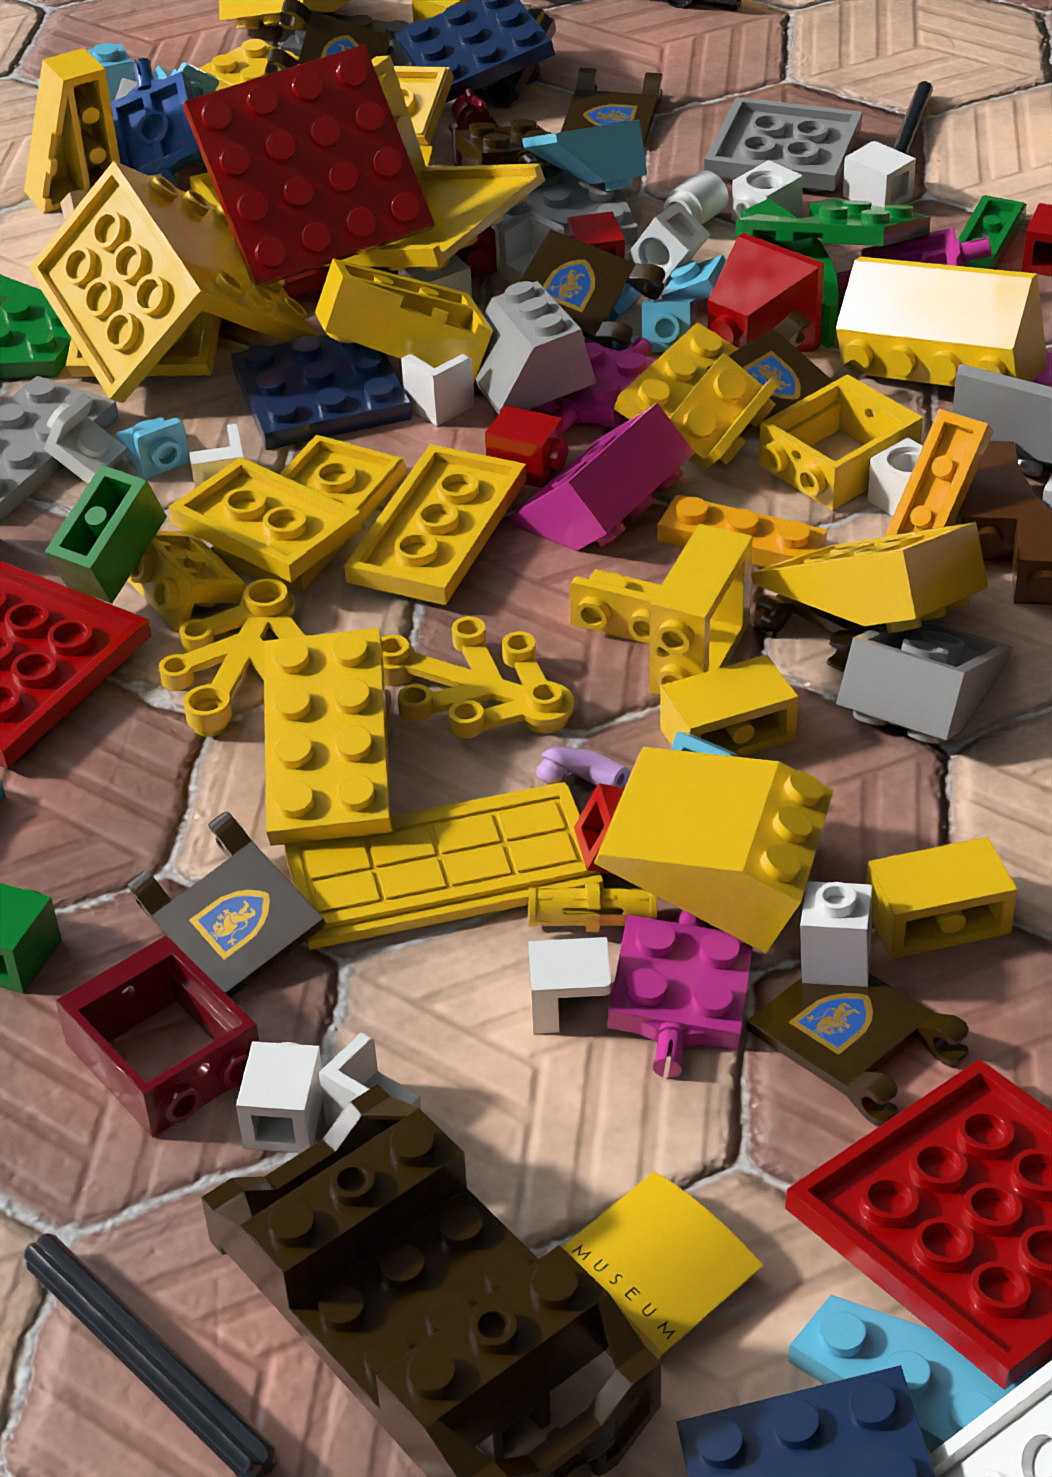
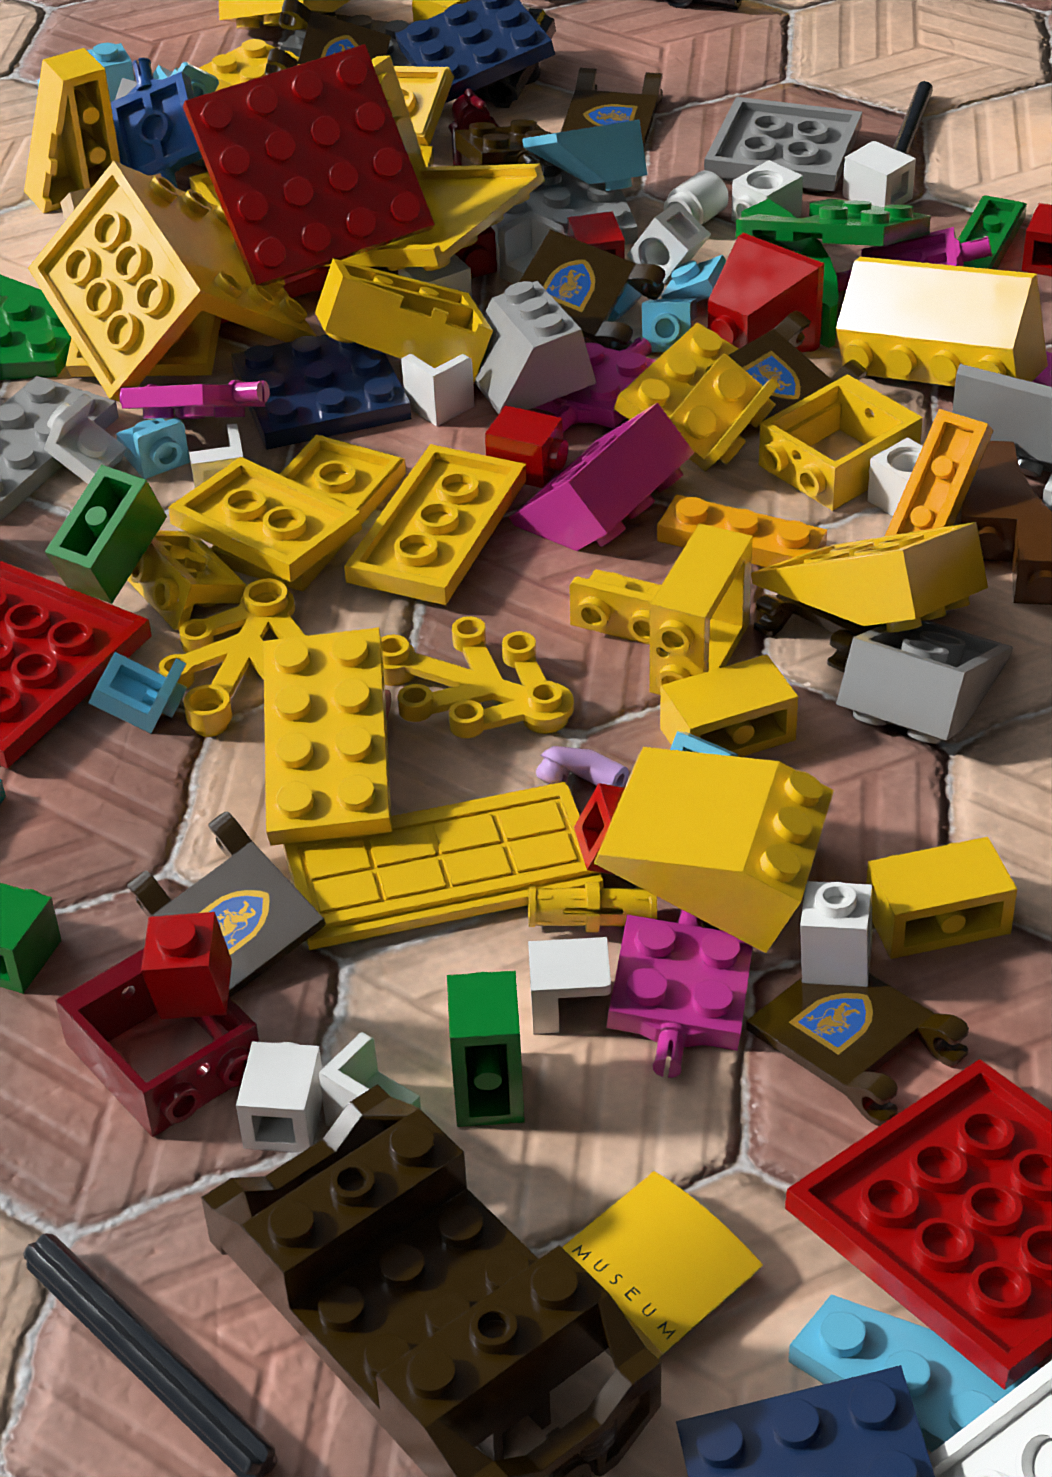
none -> medium azure bracket [89,652,187,734]
none -> dark pink plate [119,380,270,419]
none -> red brick [141,912,232,1019]
none -> green brick [447,971,525,1127]

